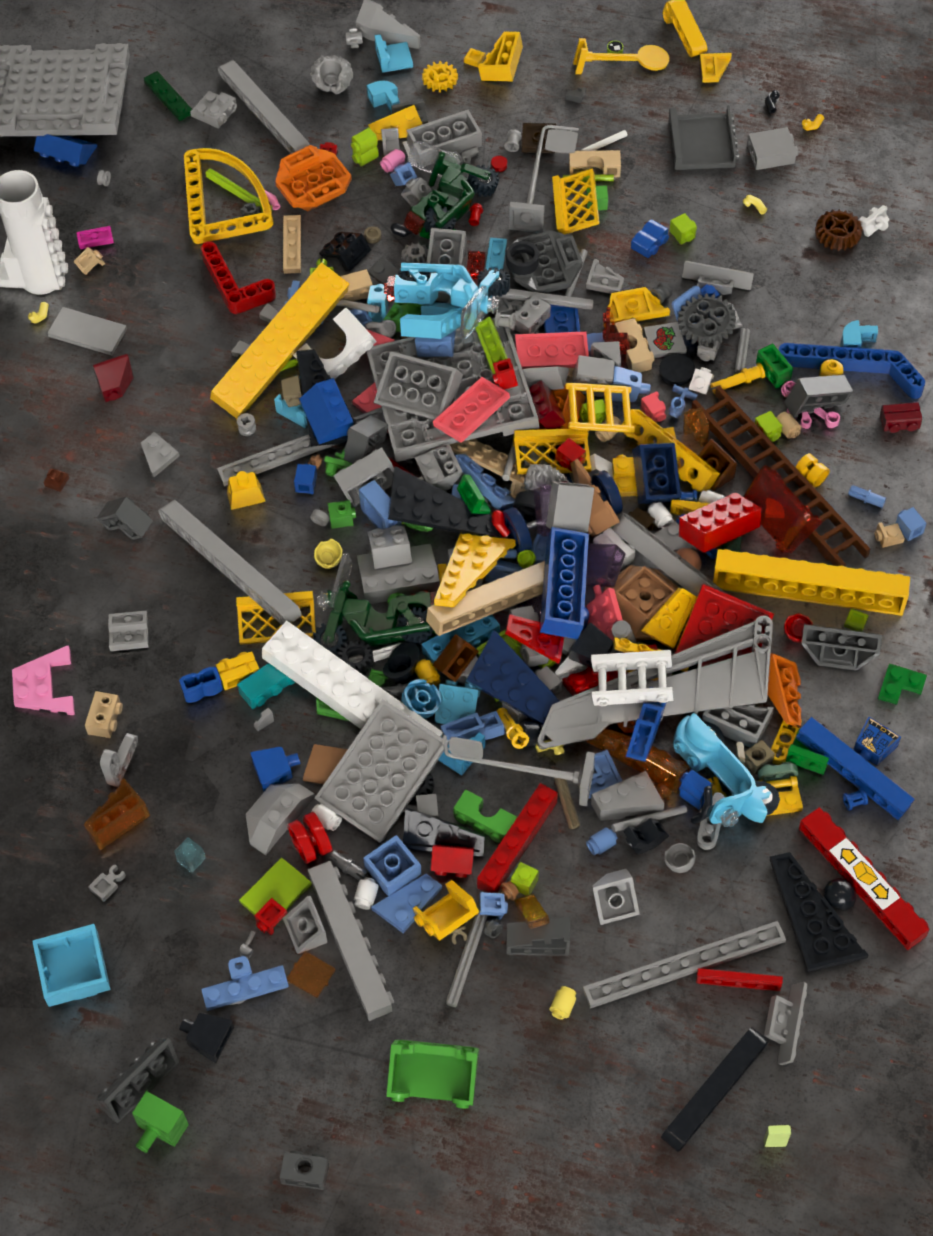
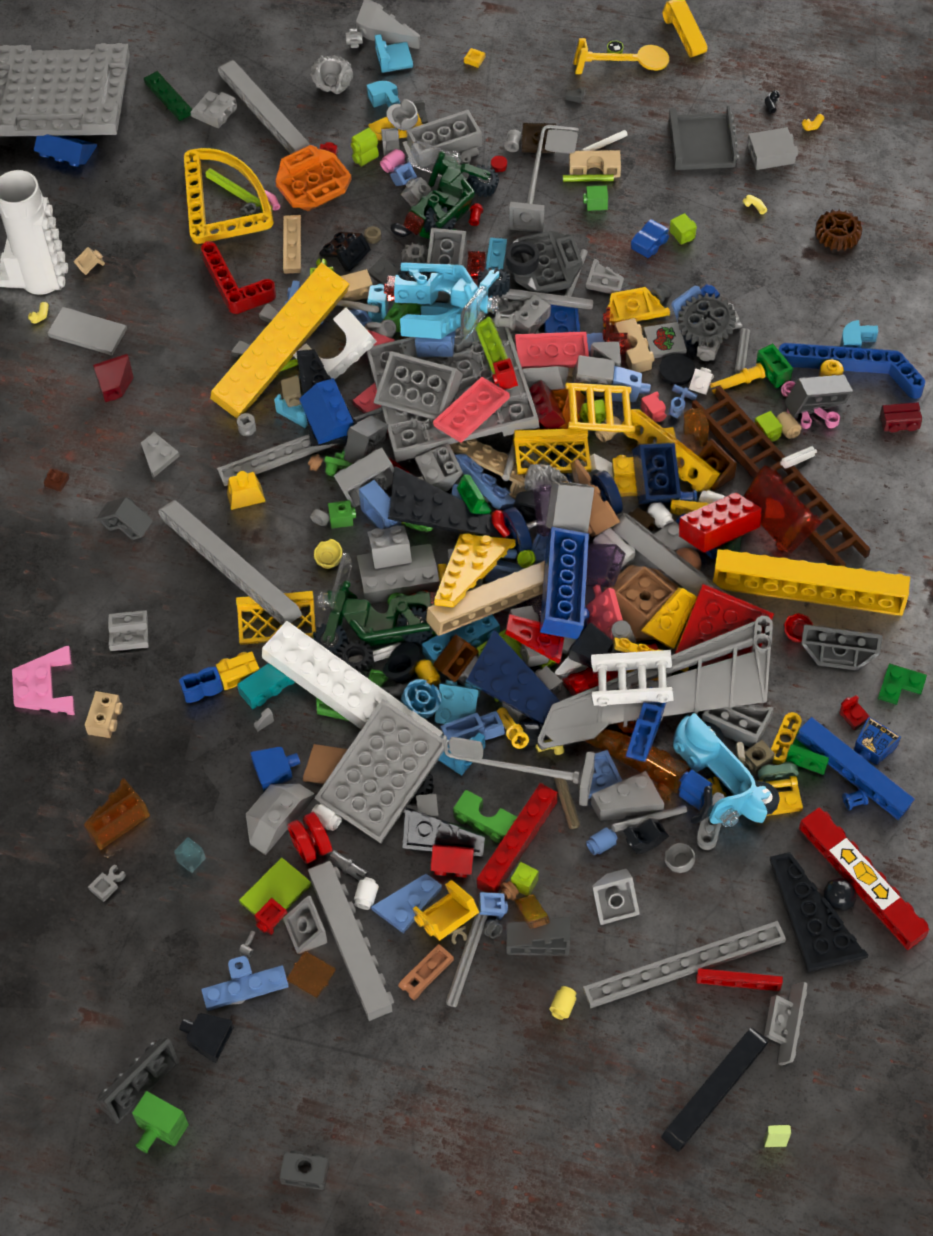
medium azure container [32,924,111,1007] -> none
dark pink plate [76,226,114,250] -> none
light grey bush [97,170,111,187] -> none
light grey beam [100,733,138,787] -> none
blue brick [294,464,317,494] -> none
medium blue brick [363,835,422,896] -> none
bright green windscreen [386,1040,479,1108] -> none
yellow gear [422,61,458,93] -> none
yellow wedge [478,31,523,82] -> none
yellow fence [552,168,600,235] -> none
red brick [555,438,586,472] -> none
light grey bracket [682,261,754,295] -> none
yellow wing [700,53,732,83] -> none
orange wedge [767,653,801,728] -> none
yellow wheel [795,453,830,488] -> none
lime tile [844,609,869,631] -> none
medium blue axle [848,485,886,509] -> none
white hips [858,205,889,237] -> none
tan bracket [875,522,904,548] -> none
medium blue brick [895,507,927,541] -> none
none -> light grey helmet [386,99,418,131]
none -> nougat plate [398,944,454,1000]
none -> white axle [780,446,817,469]
none -> red bracket [839,695,870,730]

